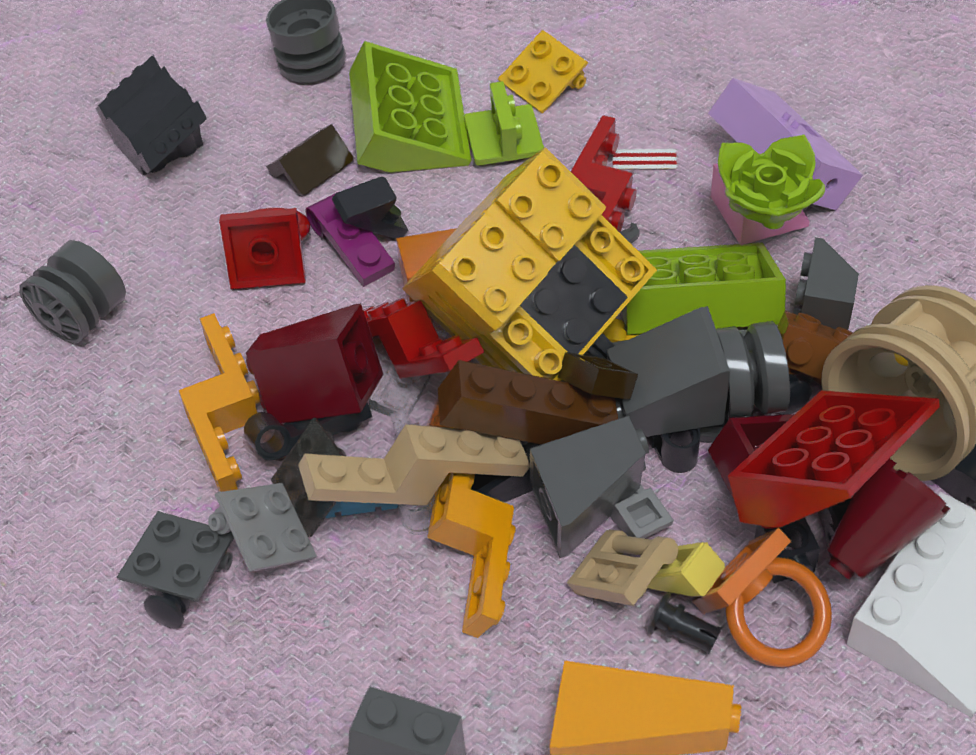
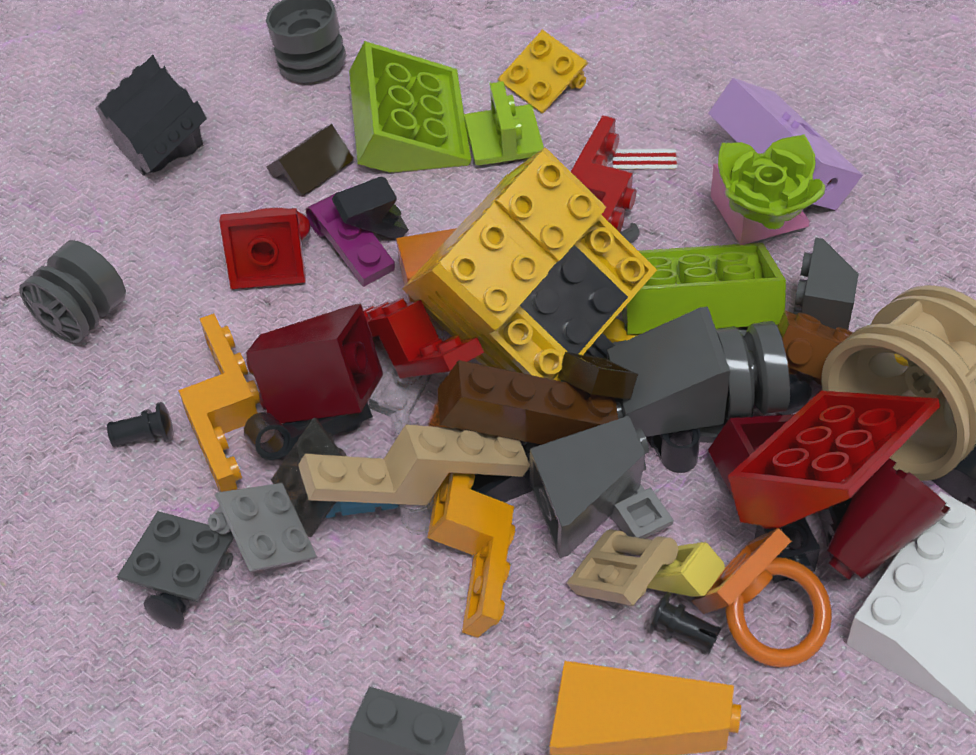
none -> black pin [107,402,173,448]

